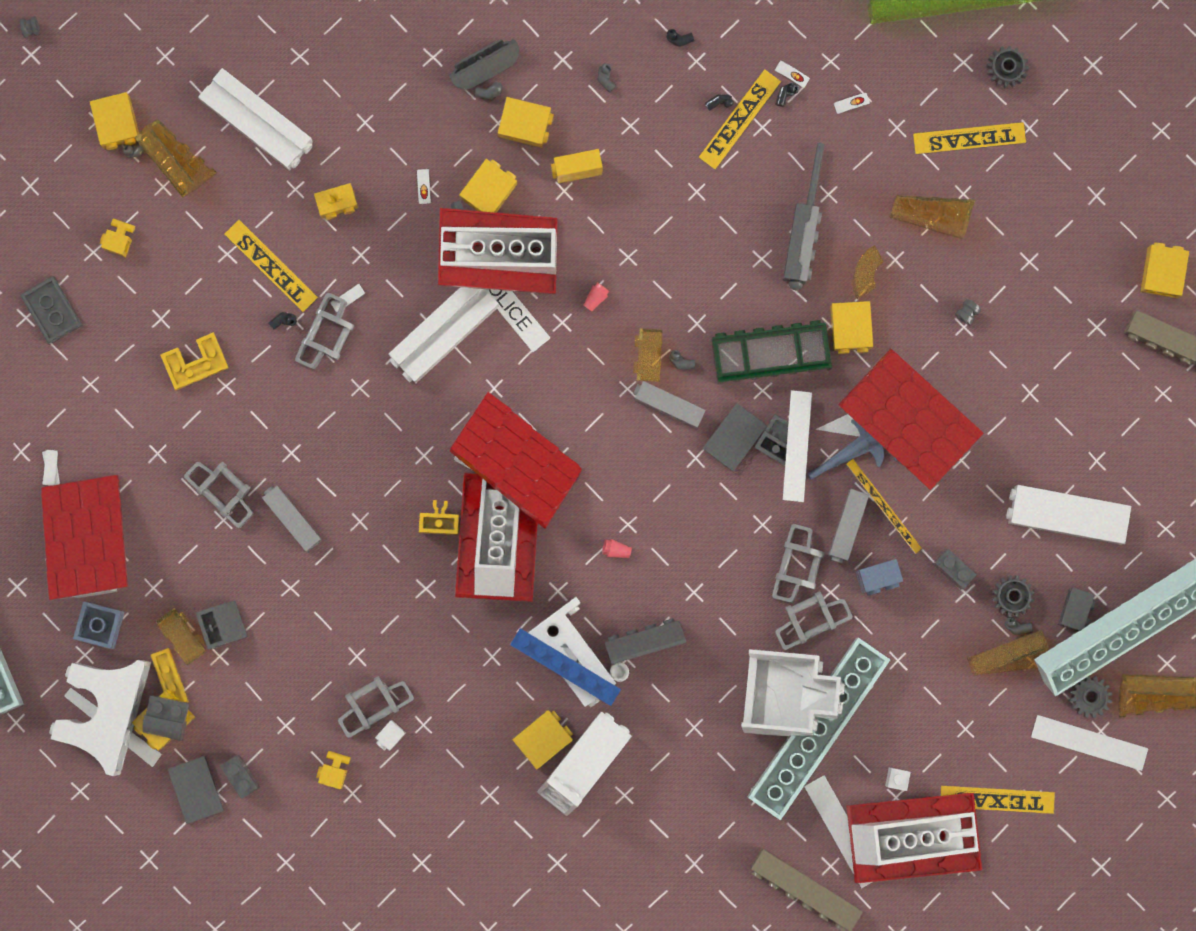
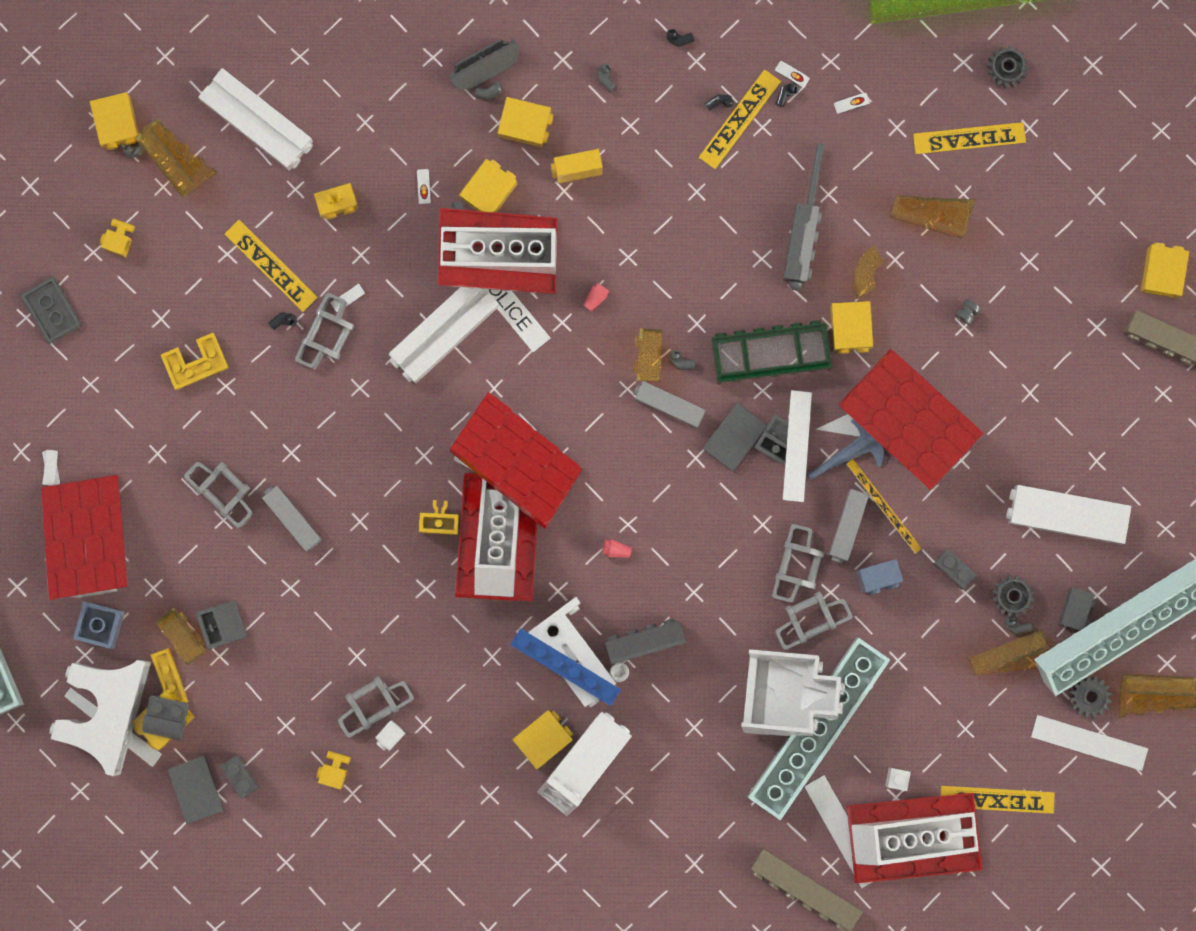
dark grey wheel [20,16,40,38] -> none

